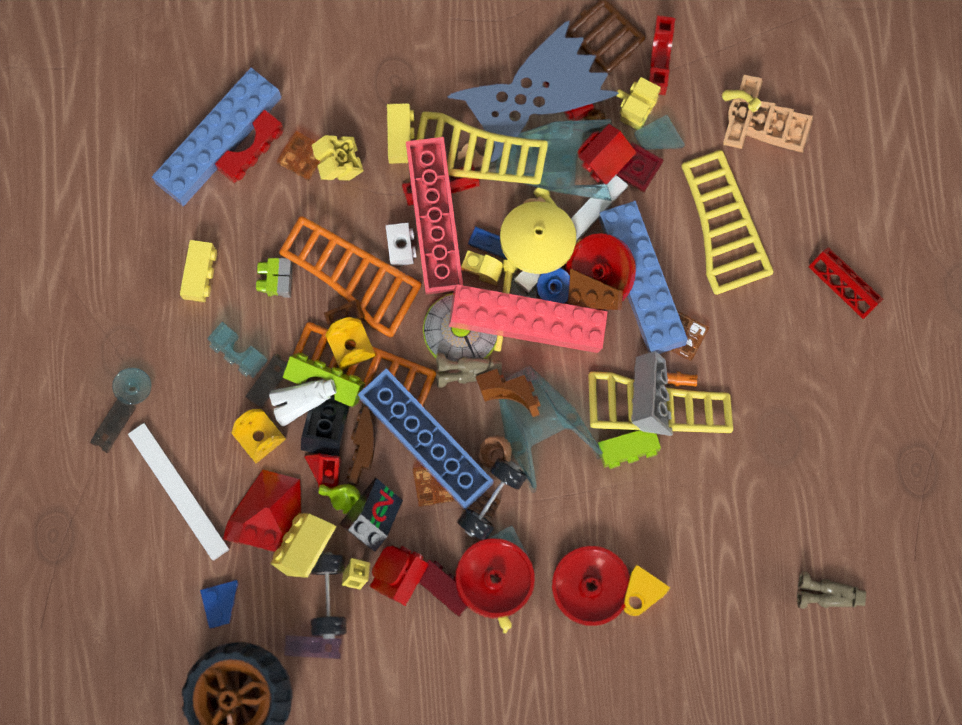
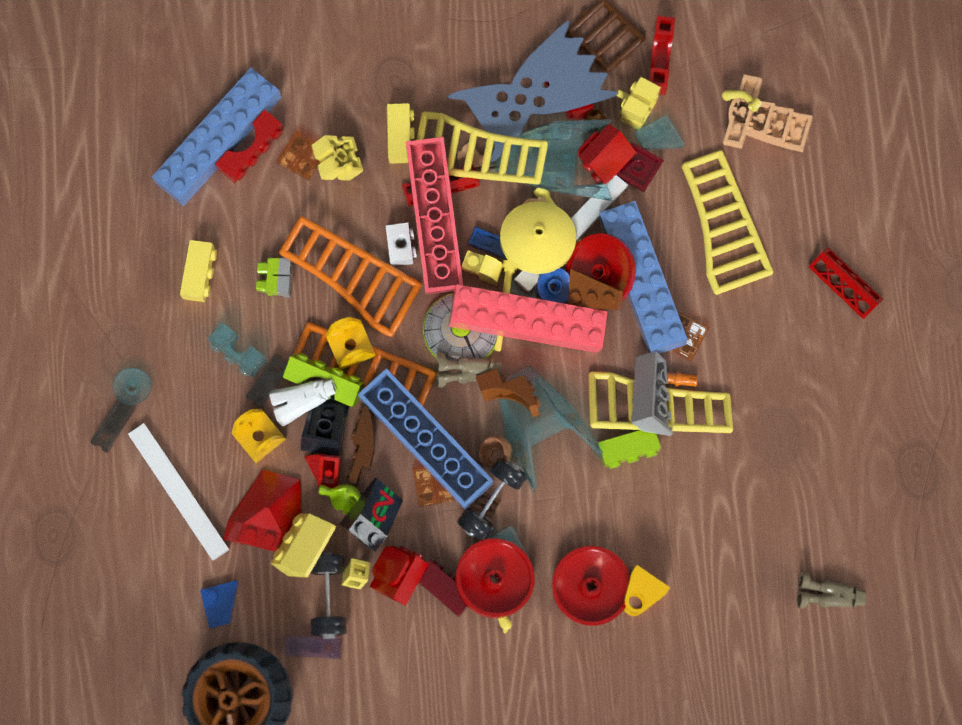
reddish brown plate [324,299,365,328] -> none

